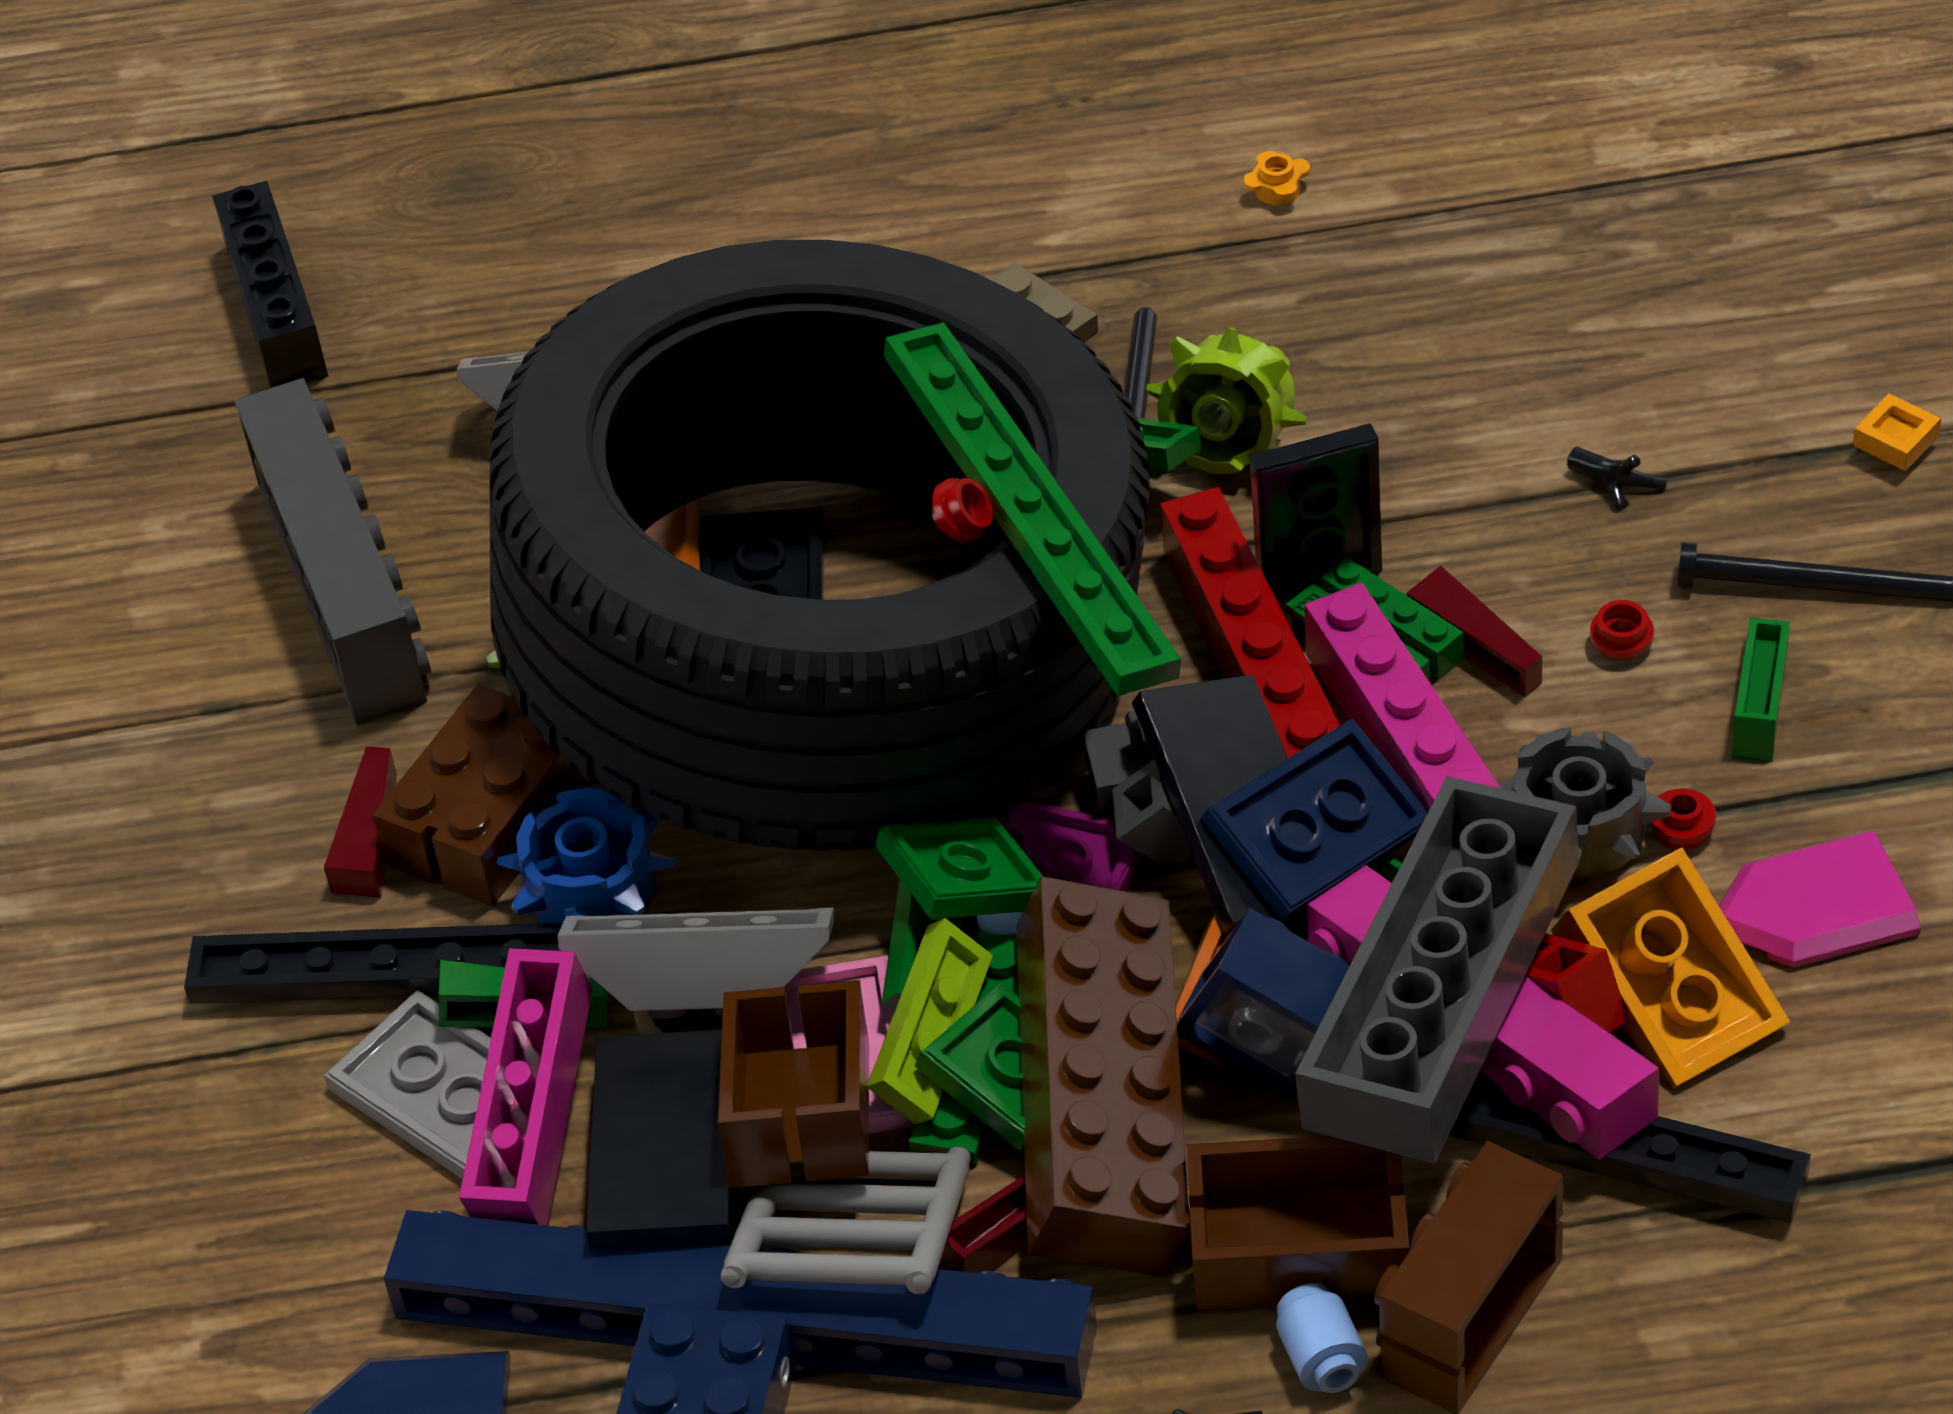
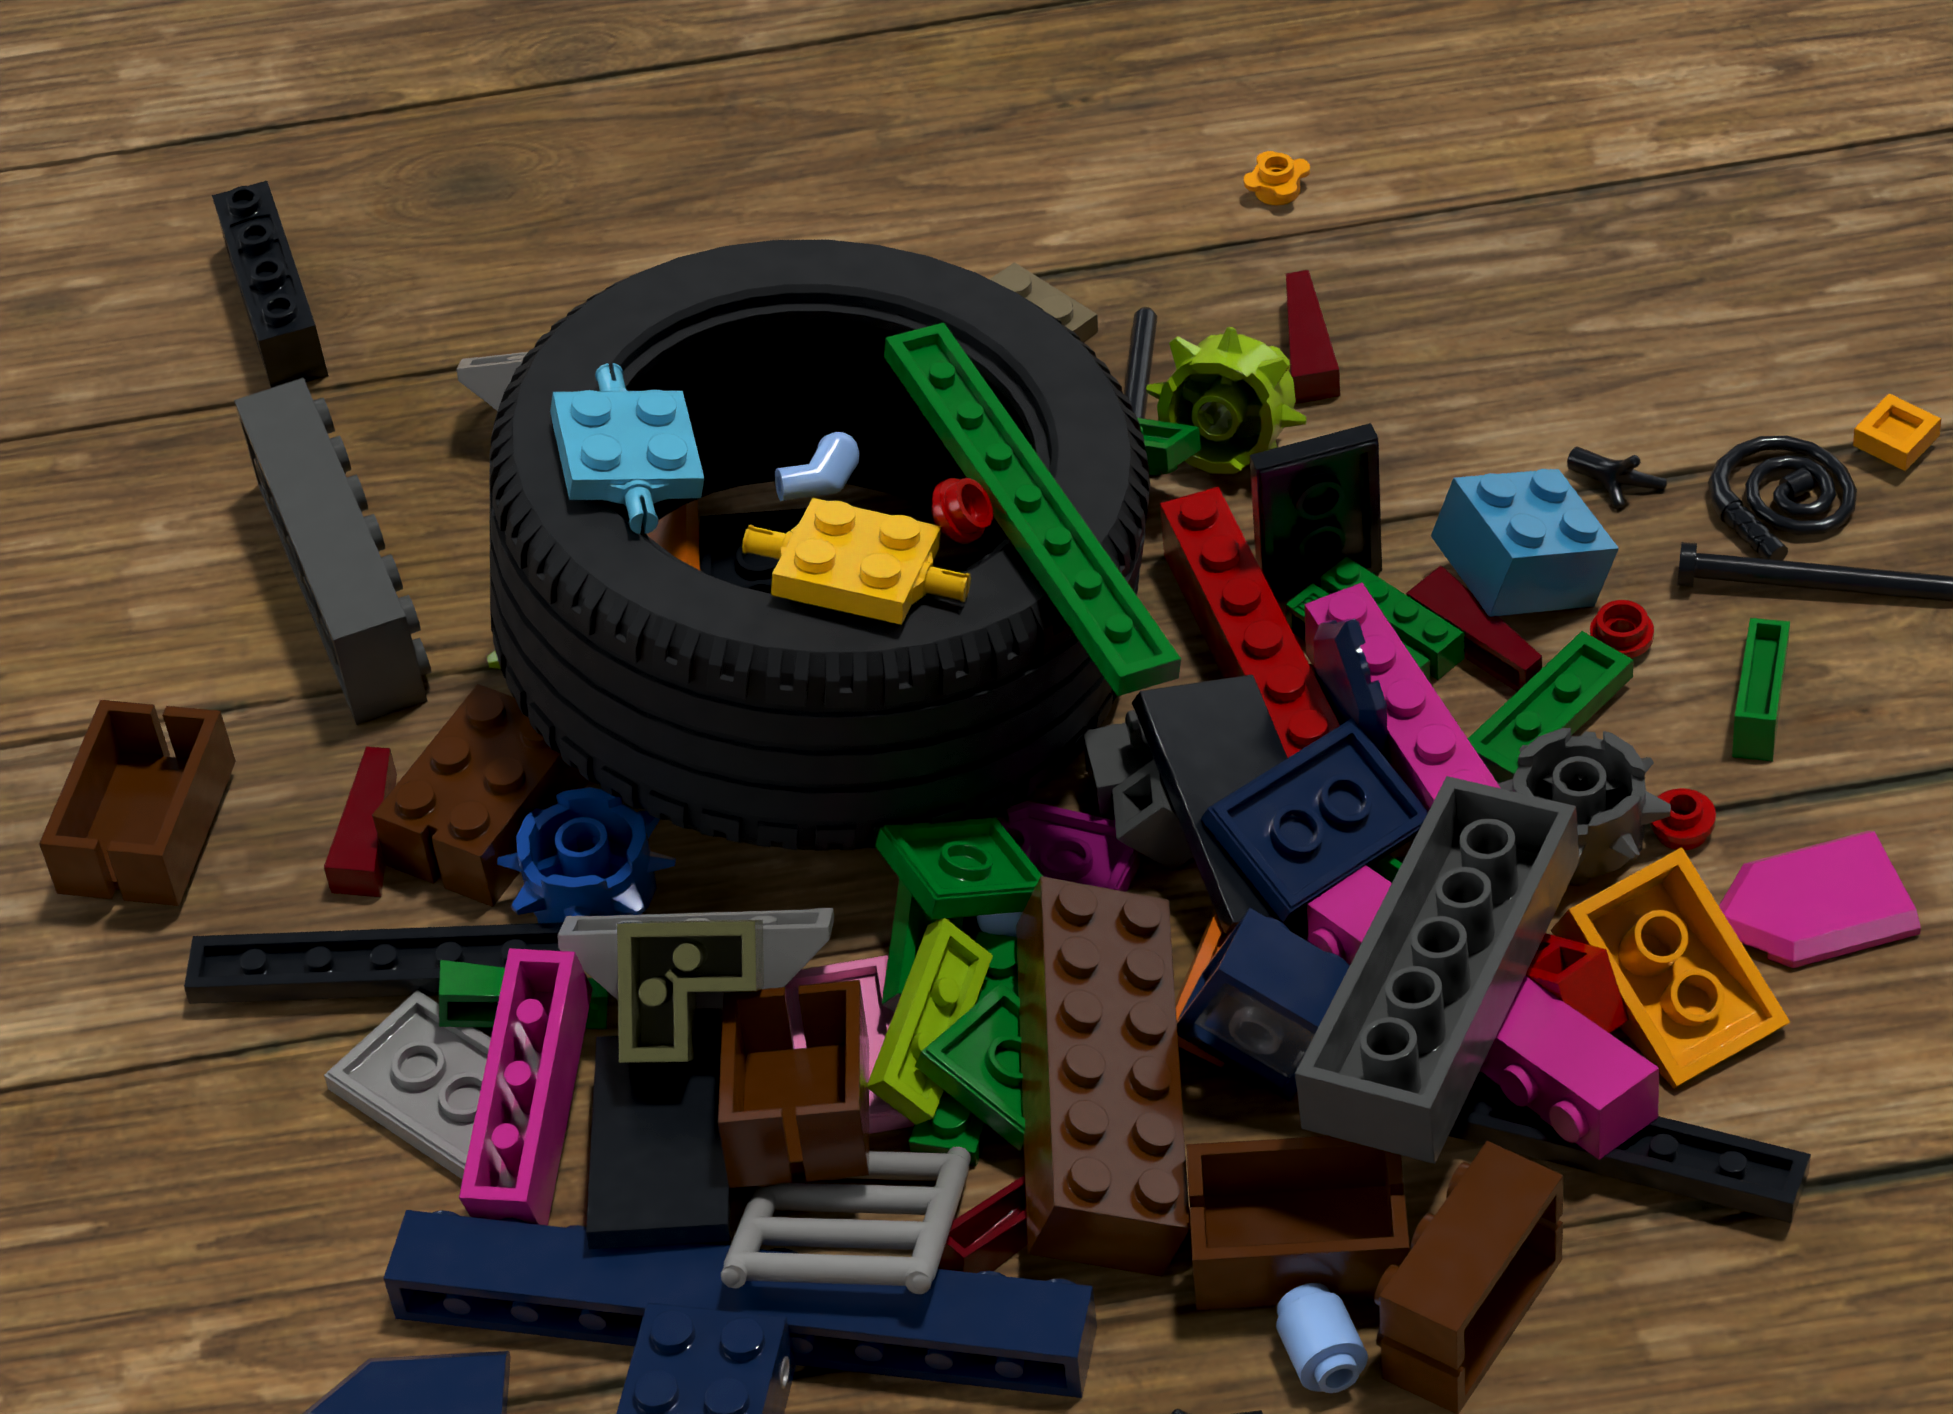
none -> reddish brown piece [39,700,236,906]
none -> medium azure plate [550,363,704,534]
none -> olive brick [617,920,764,1063]
none -> yellow plate [742,498,971,625]
none -> light blue arm [775,432,859,501]
none -> dark red piece [1286,270,1340,404]
none -> dark blue tile [1313,618,1388,761]
none -> dark azure brick [1431,469,1619,617]
none -> green plate [1468,631,1633,783]
none -> black piece [1708,435,1857,561]

